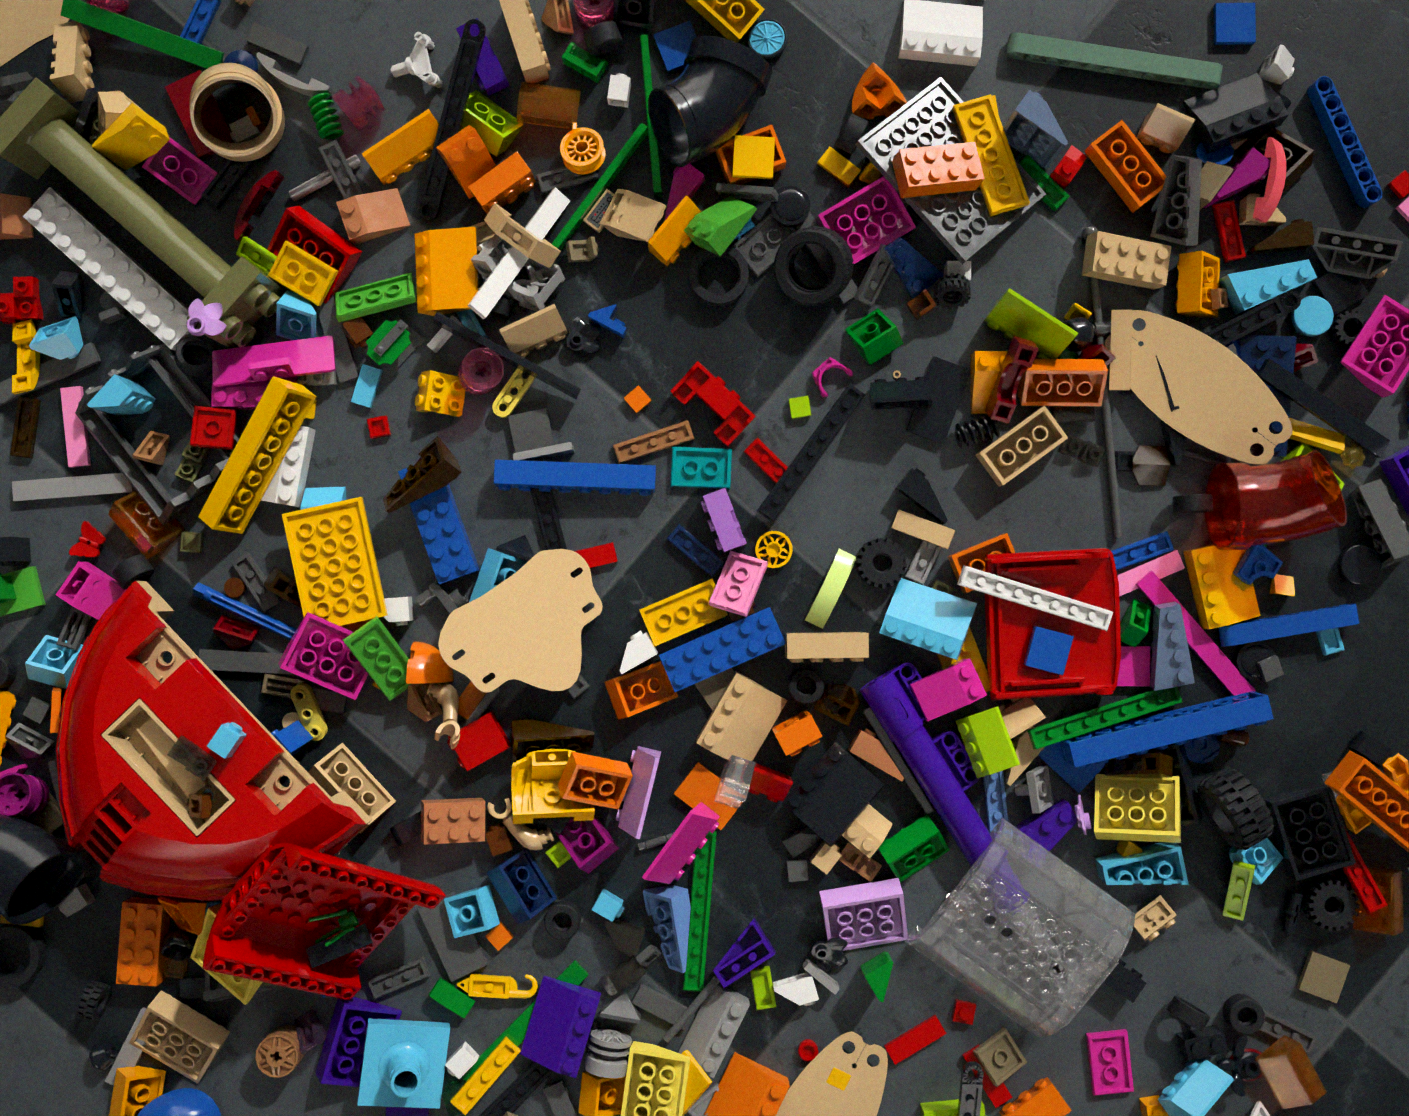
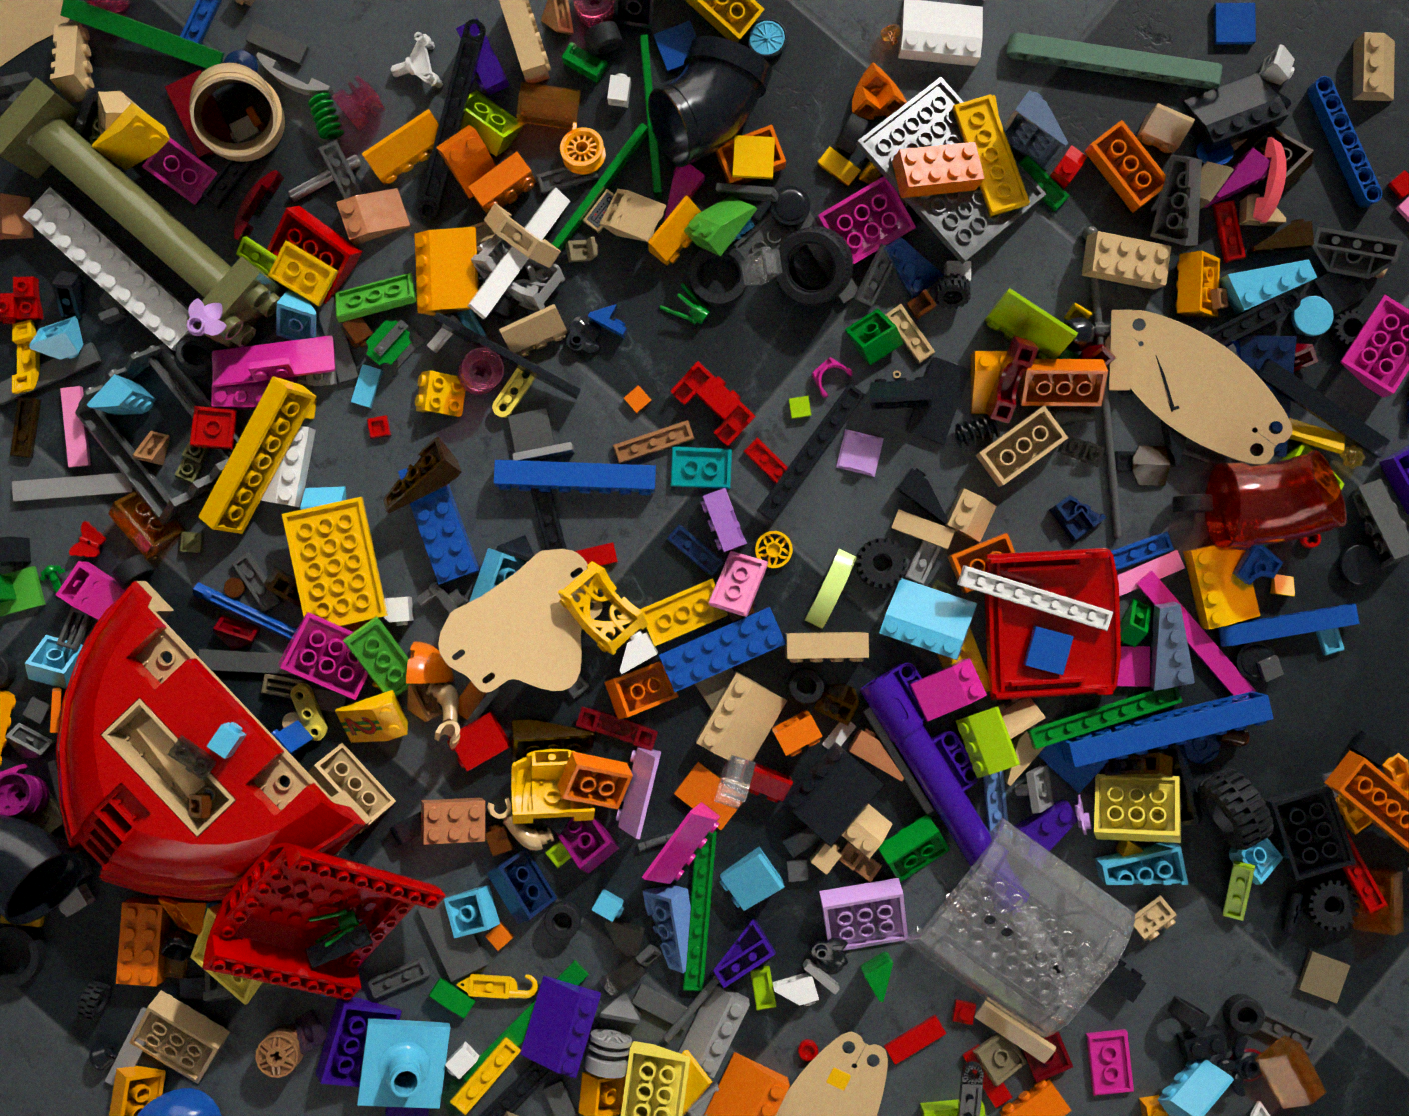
none -> green piece [40,565,65,593]
none -> yellow slope [335,690,408,743]
none -> yellow fence [558,562,648,655]
none -> dark red slope [576,706,658,751]
none -> green plant [659,283,710,325]
none -> medium azure slope [719,846,784,911]
none -> clear brick [741,247,782,285]
none -> white sticker [822,722,856,749]
none -> lavender piece [836,429,884,477]
none -> clear orange tile [880,24,901,45]
none -> tan tile [885,304,935,364]
none -> tan slope [943,489,997,543]
none -> tan tile [974,1000,1056,1064]
none -> dark red plate [1021,1027,1073,1083]
none -> dark blue slope [1049,495,1107,542]
none -> red bush [1299,530,1321,548]
none -> tan slope [1352,32,1395,101]

